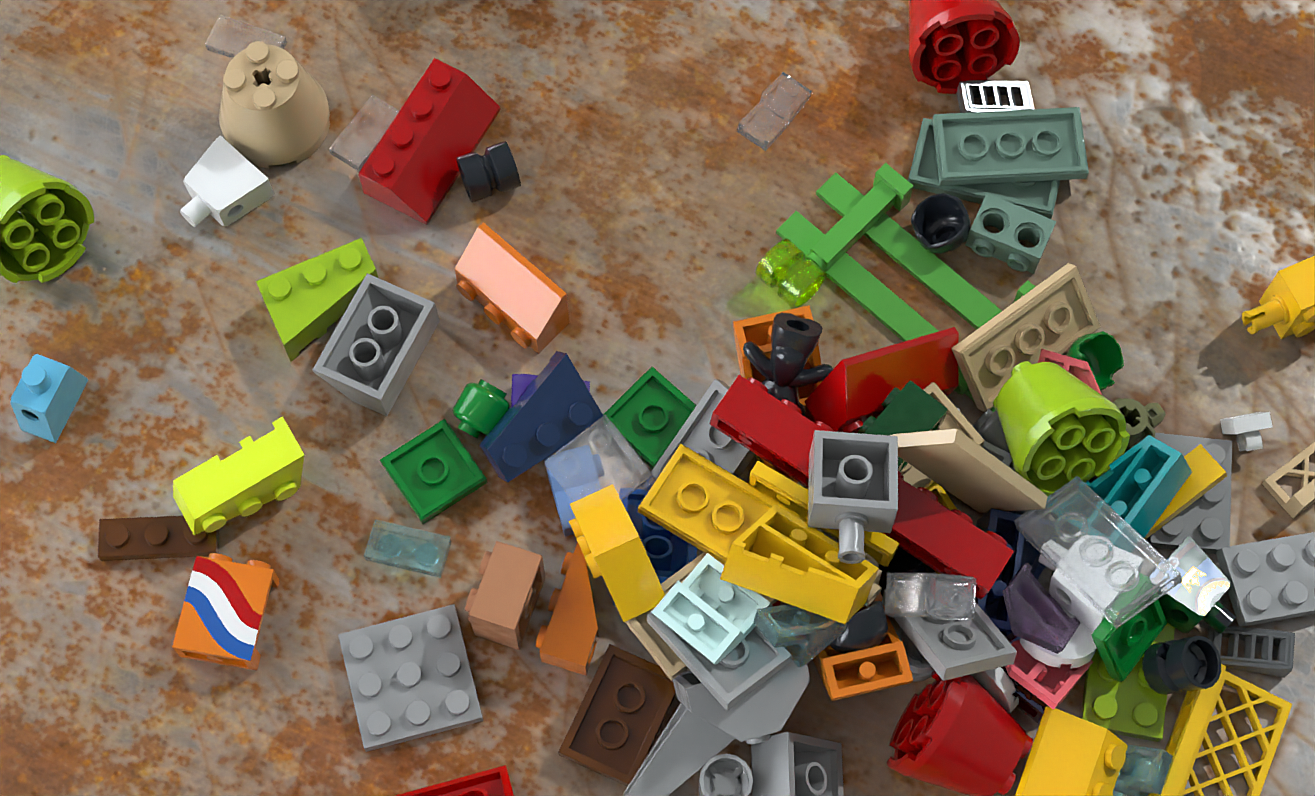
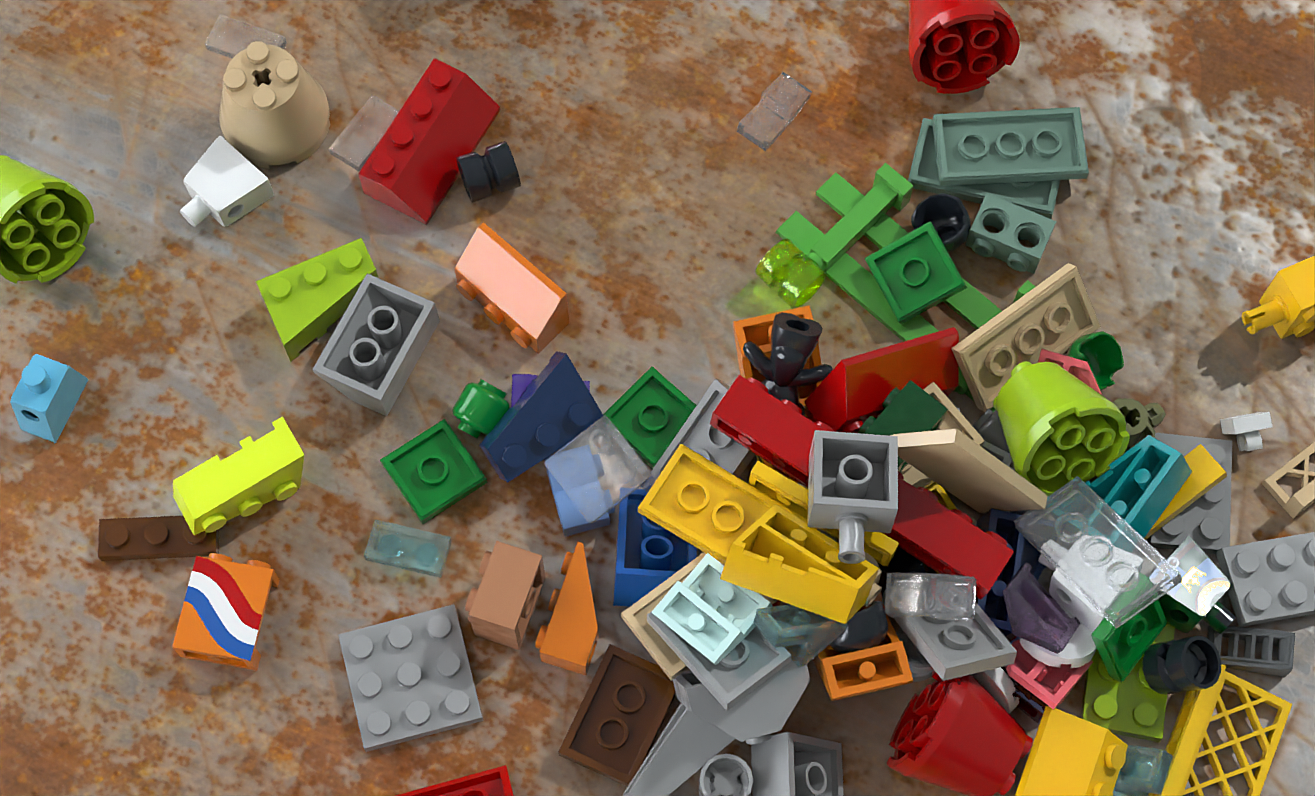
yellow wedge [569,484,665,622] -> none
slope [956,80,1034,113] -> none
none -> green tile [864,221,967,324]

